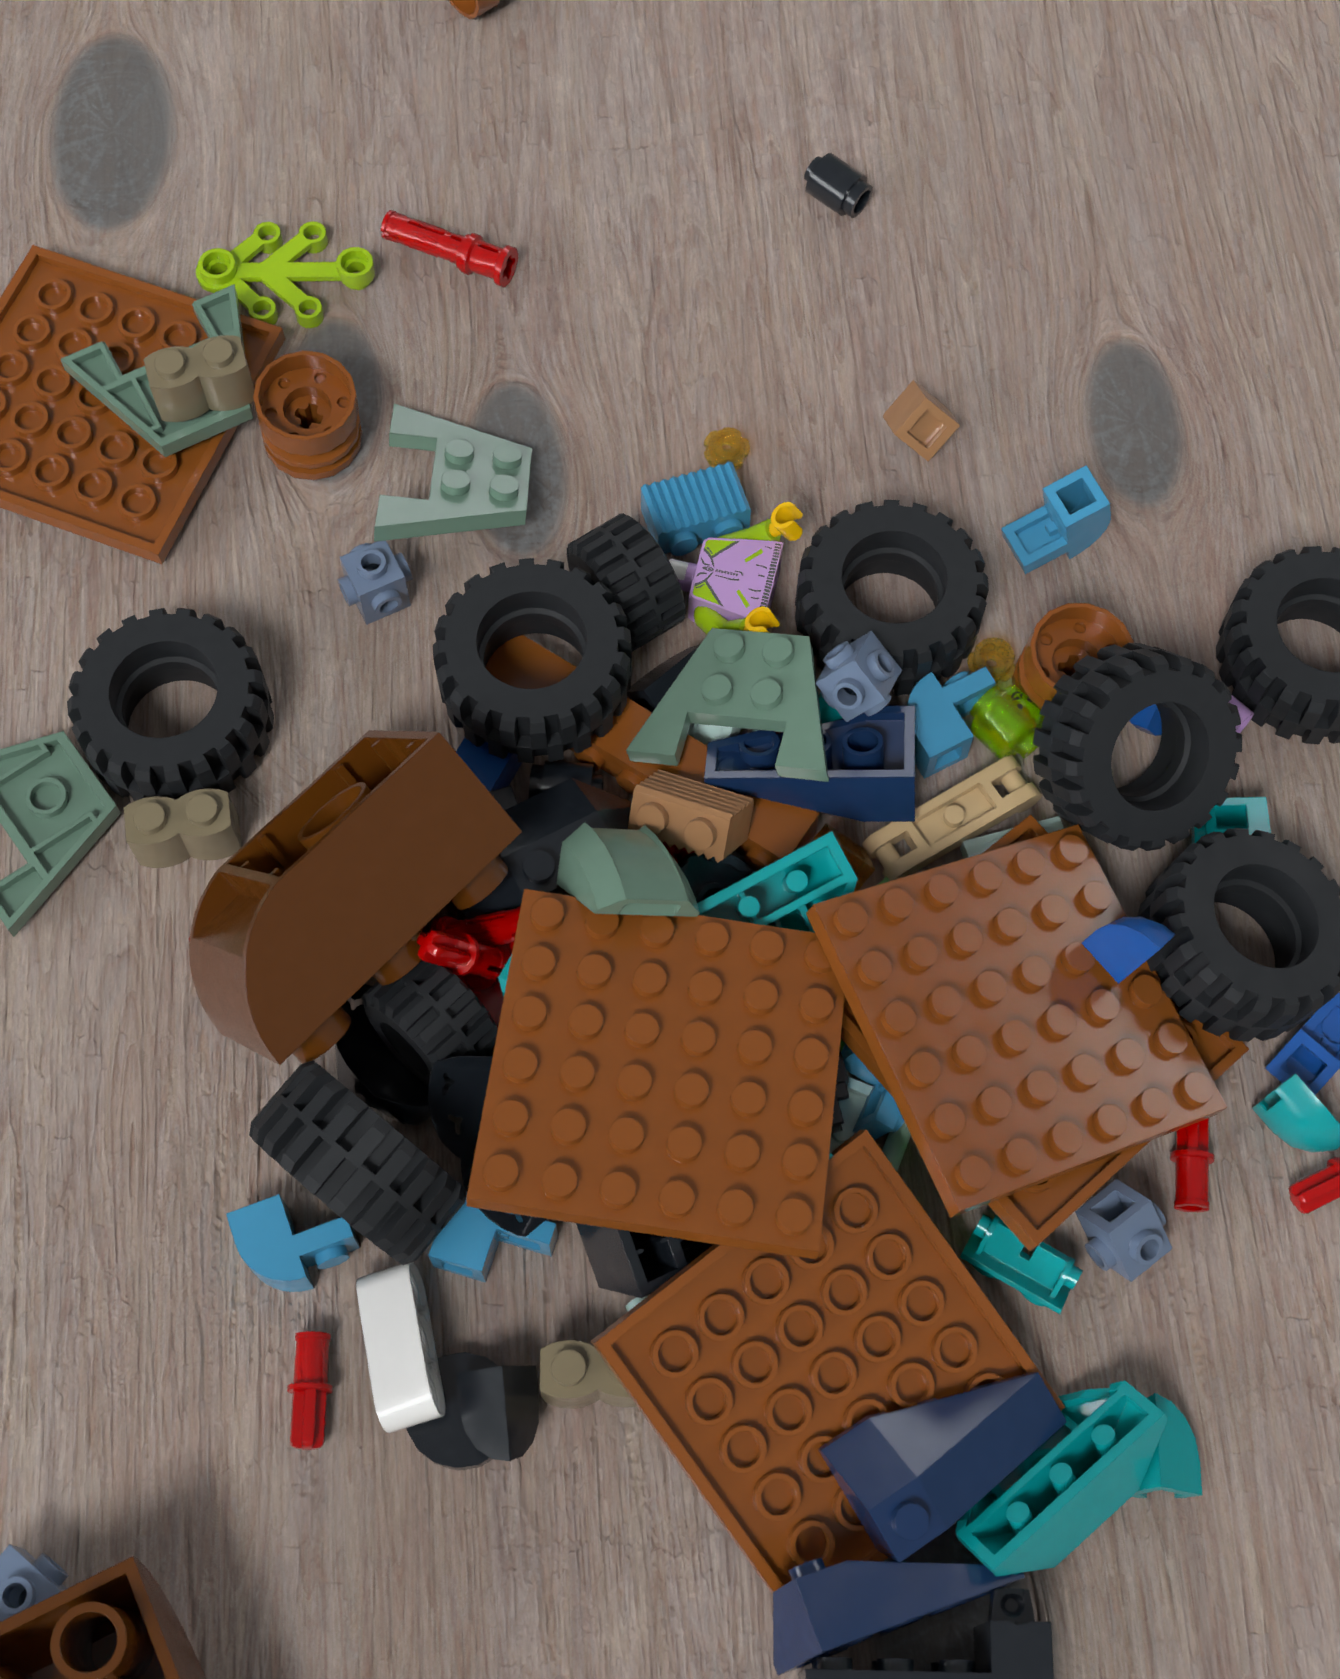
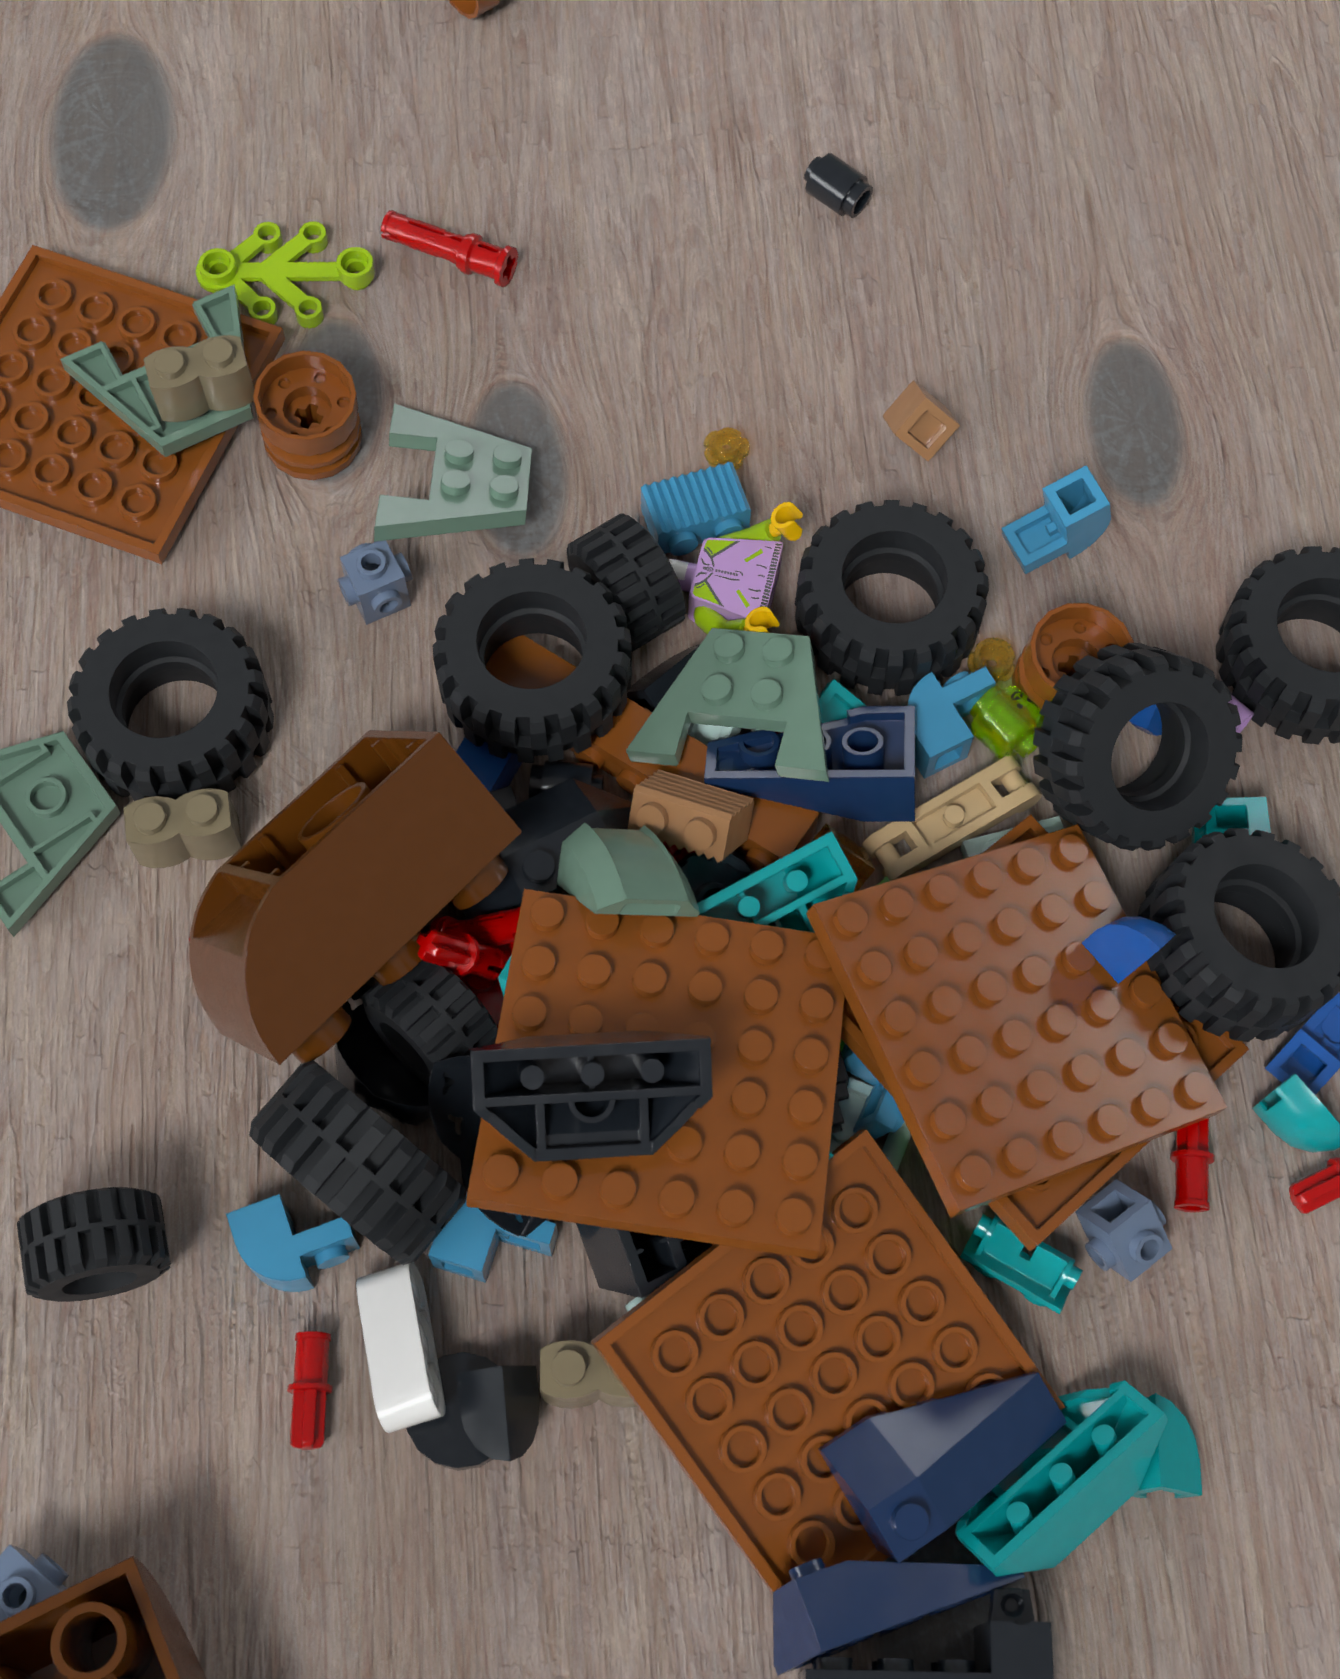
sand blue brick [815,631,902,722] -> none
none -> black tyre [17,1187,171,1302]
none -> black wedge [470,1030,713,1162]

